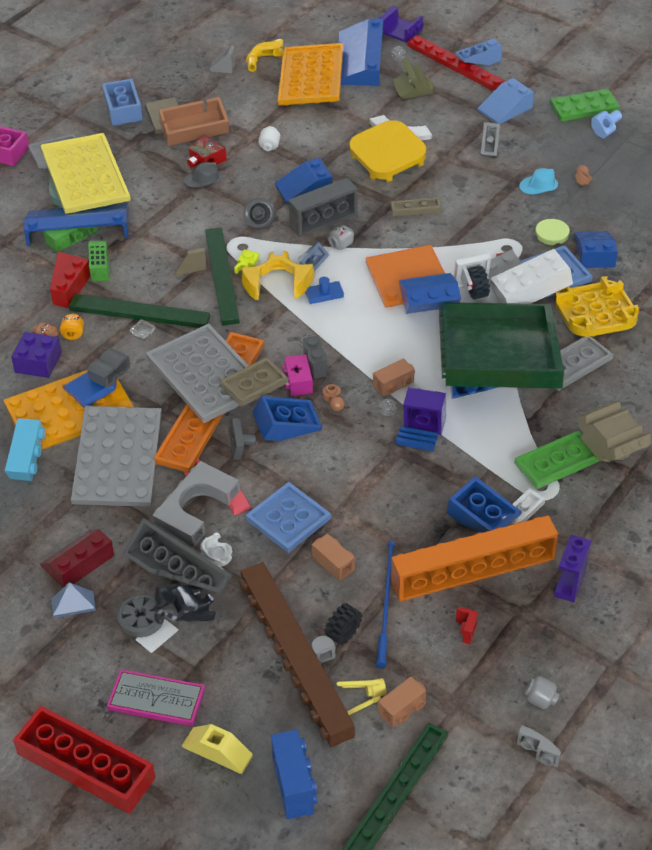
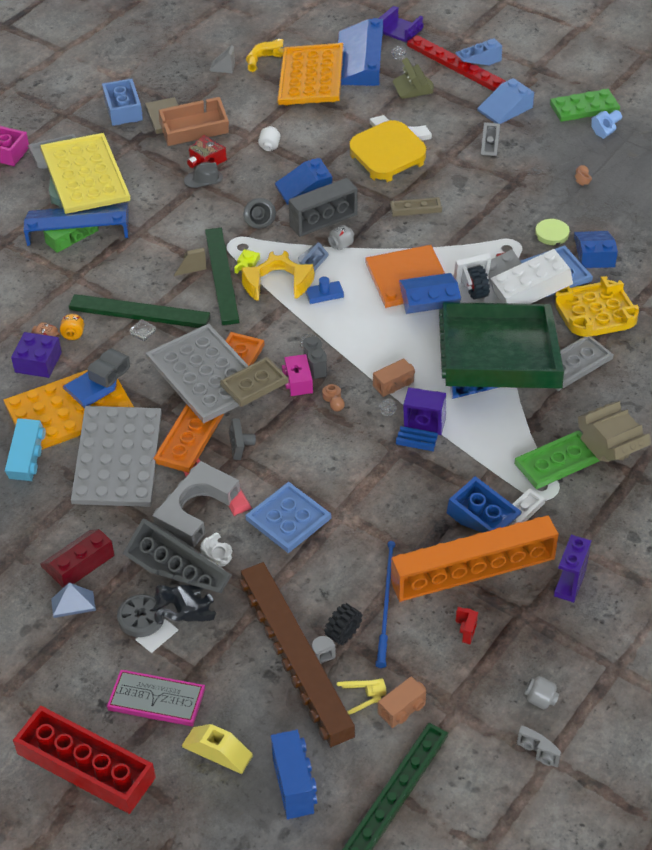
red wedge [50,252,91,308] -> none
bright green slope [89,241,110,281] -> none
blue slope [253,396,323,441] -> none
nougat brick [312,534,355,581] -> none
medium azure piece [519,168,558,195] -> none

